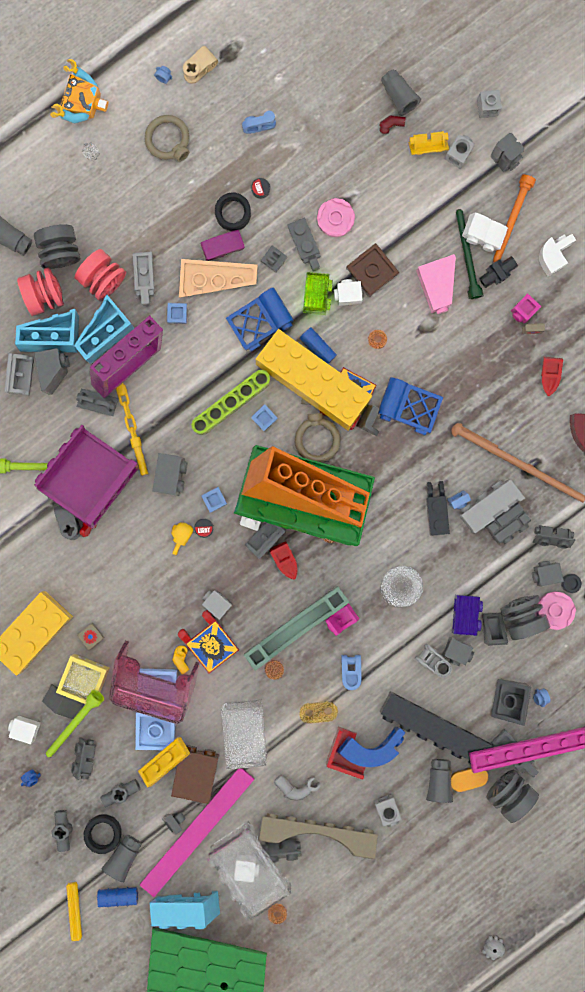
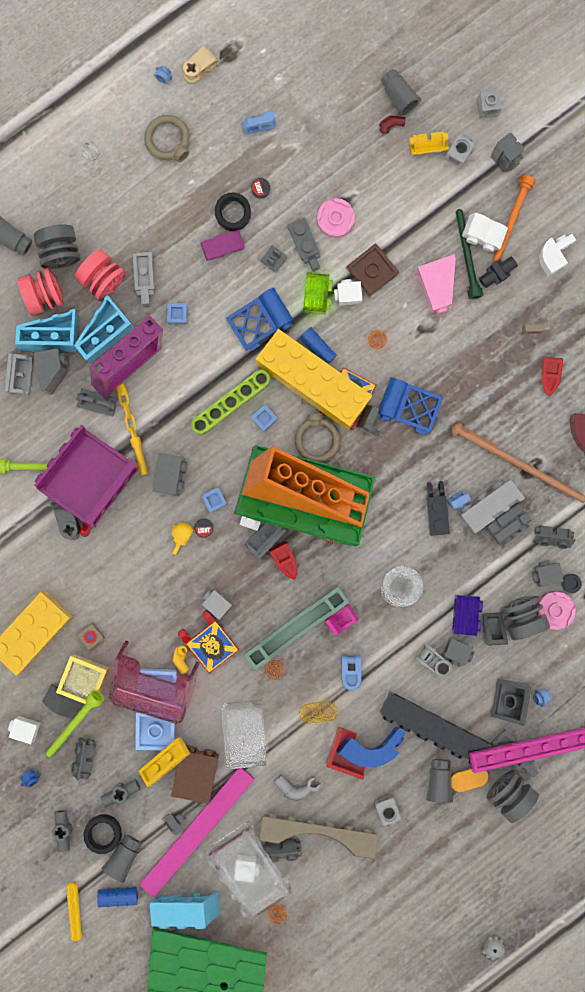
torso [50,59,108,124] -> none
light nougat wing [179,259,258,298] -> none
dark pink bracket [511,293,541,324] -> none

